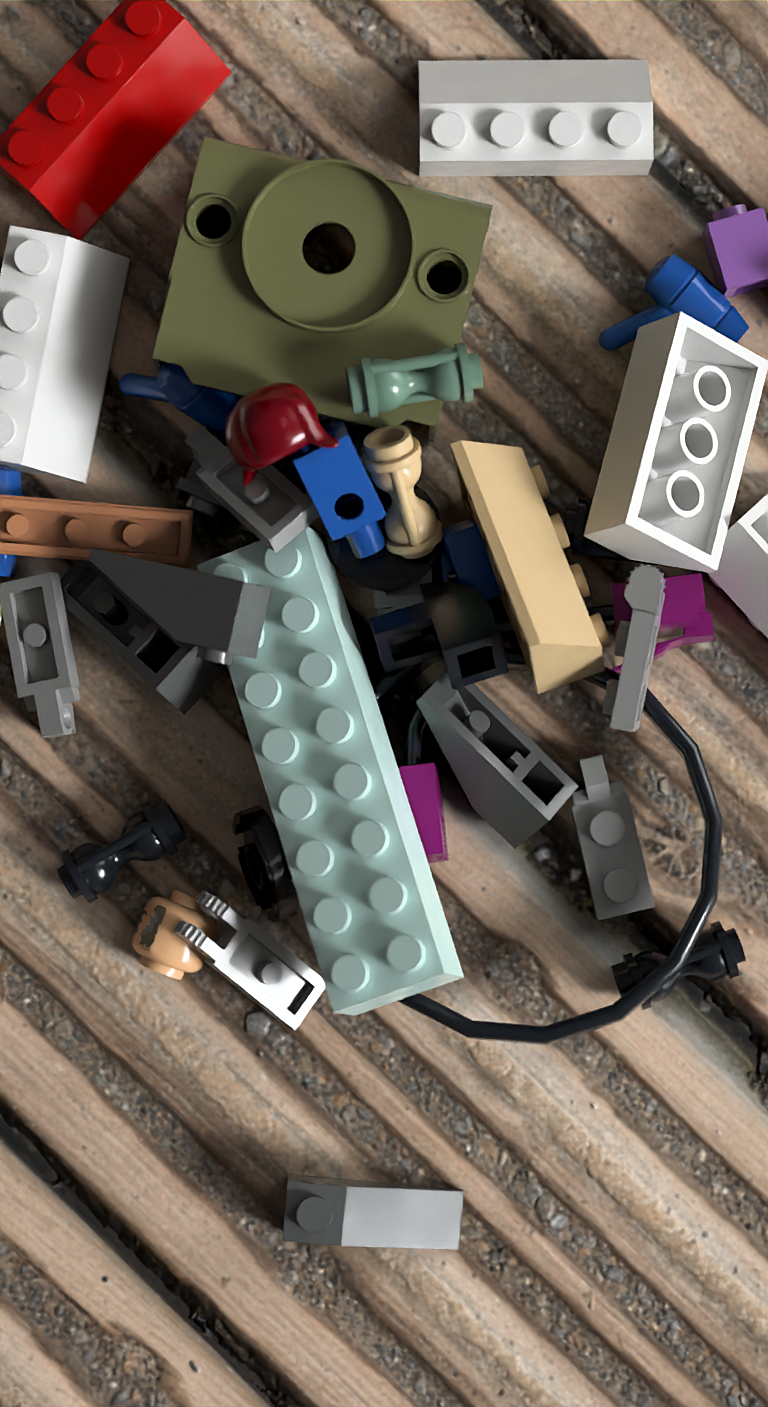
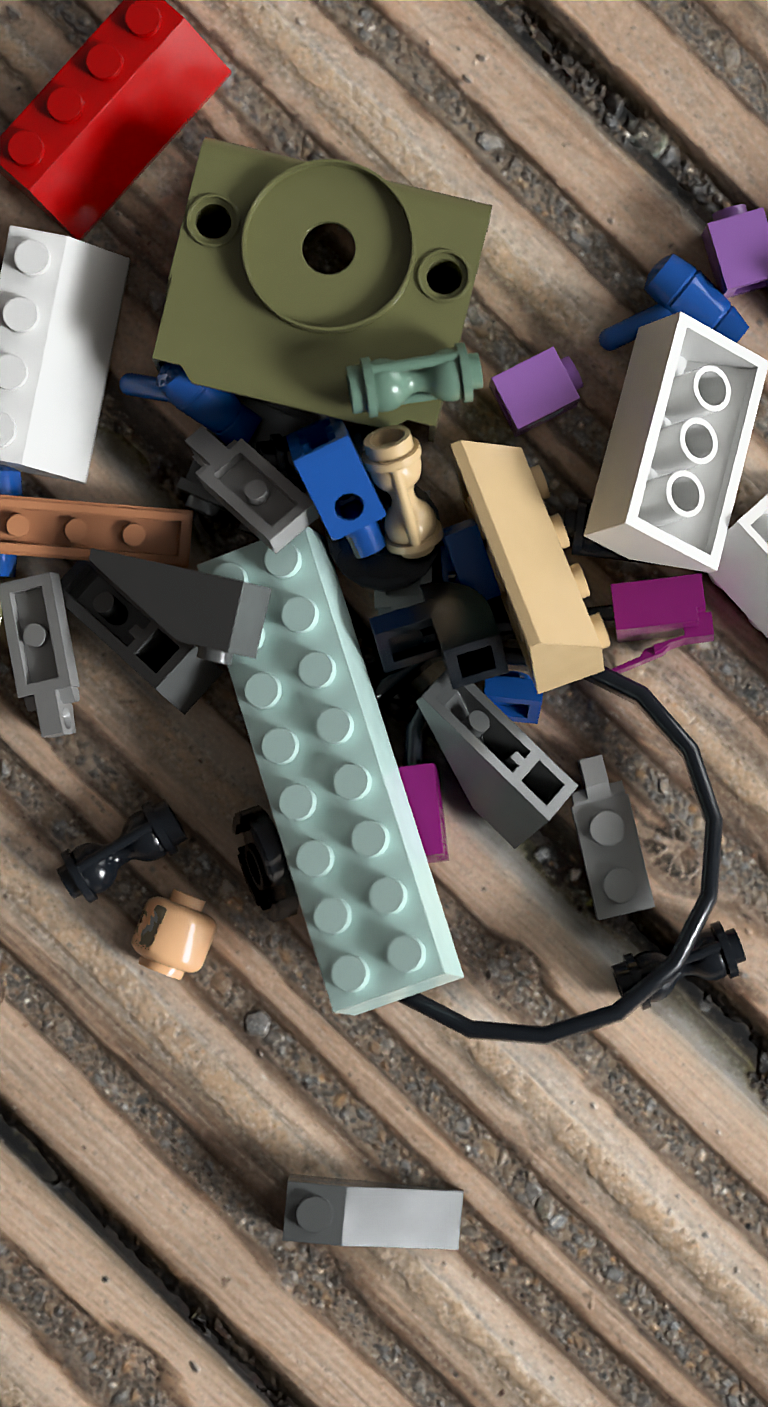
light grey hinge [174,890,326,1031] -> none
dark red hair [224,382,339,486] -> none
white slope [418,59,654,177] -> none
light grey hinge [603,564,667,732] -> none
none -> blue plate [483,671,543,724]
none -> medium lavender brick [489,346,583,437]

